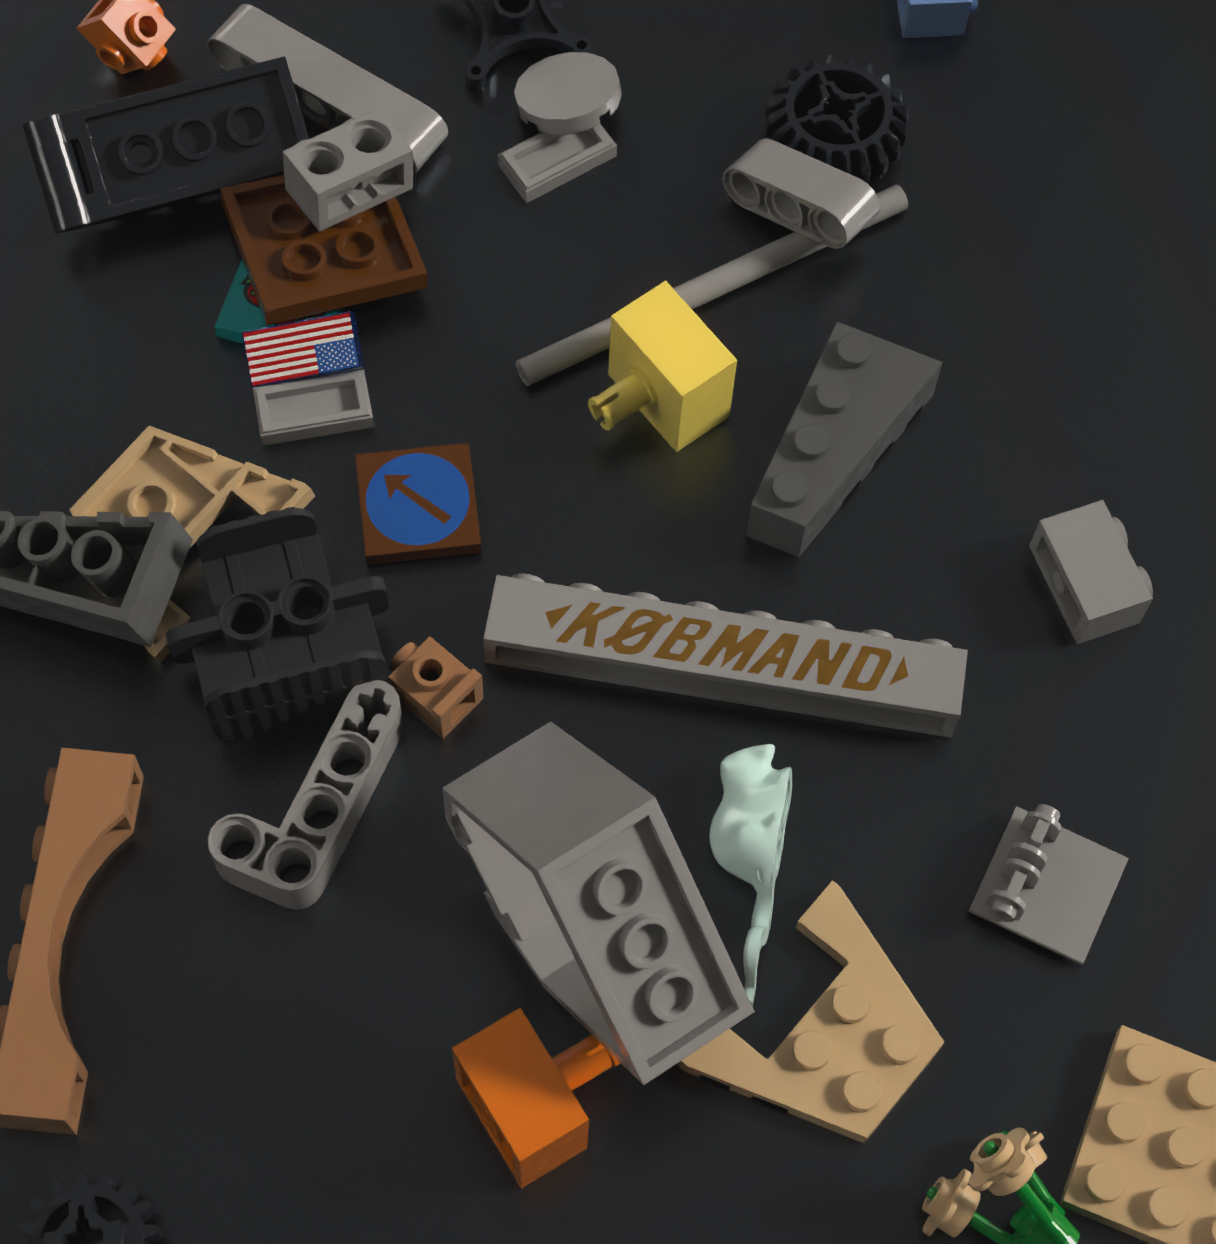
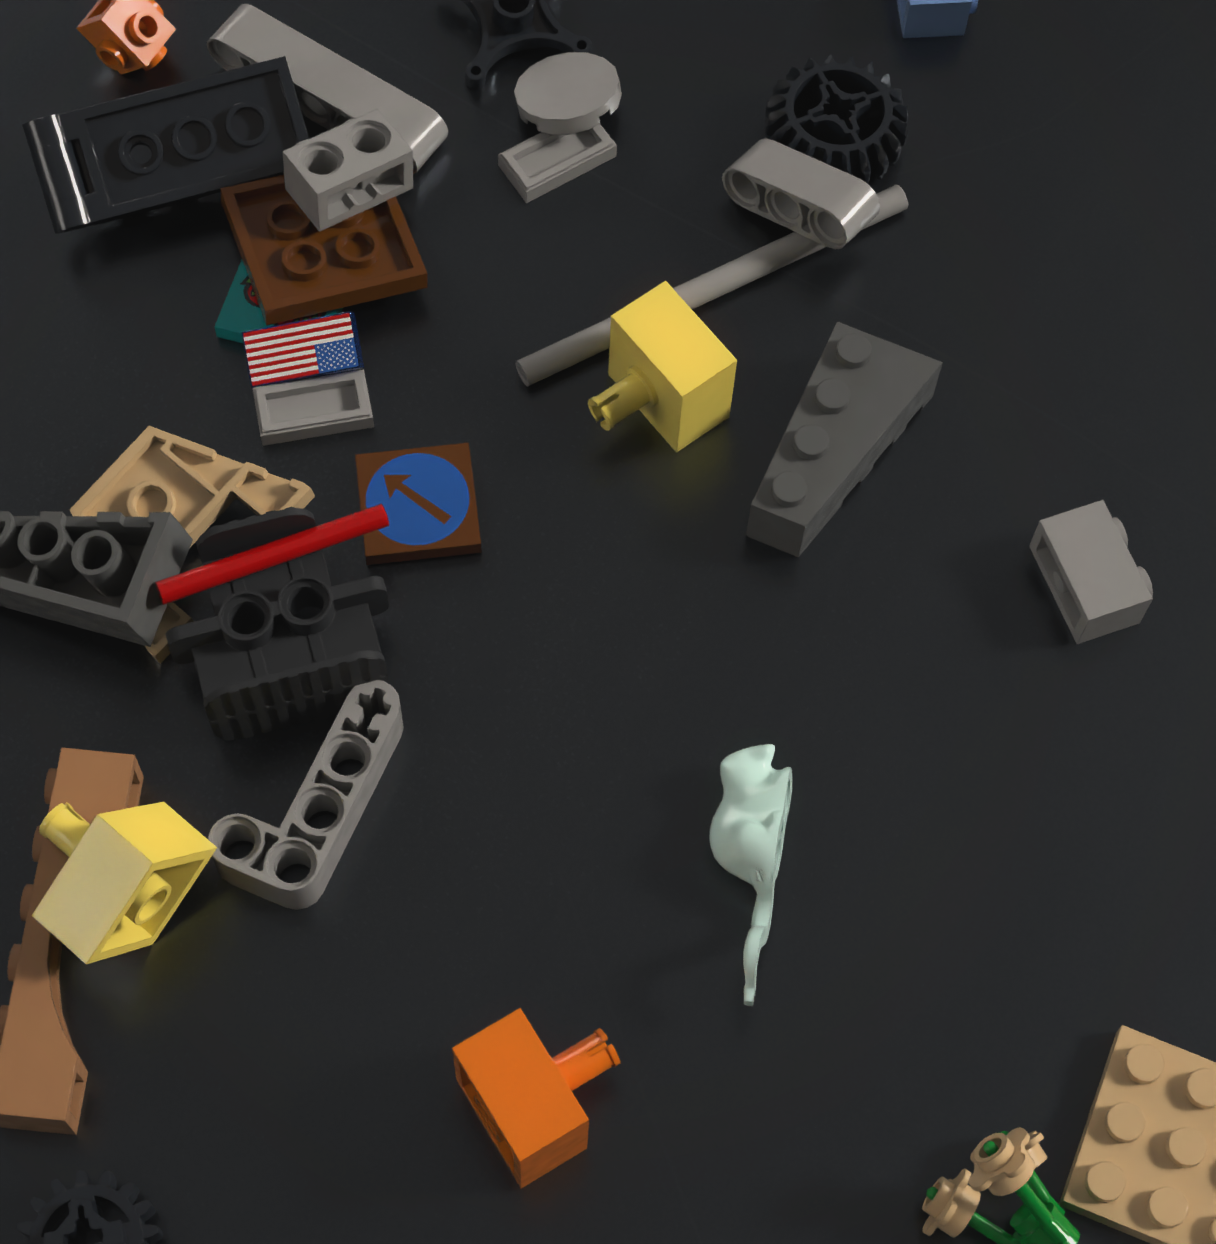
medium nougat brick [388,636,484,739] -> none
light grey container [442,722,755,1085] -> none
light grey brick [483,574,968,738] -> none
tan wing [678,880,944,1143] -> none
light grey hinge [969,804,1129,965] -> none
none -> light yellow brick [32,801,217,965]
none -> red bar [155,504,389,605]

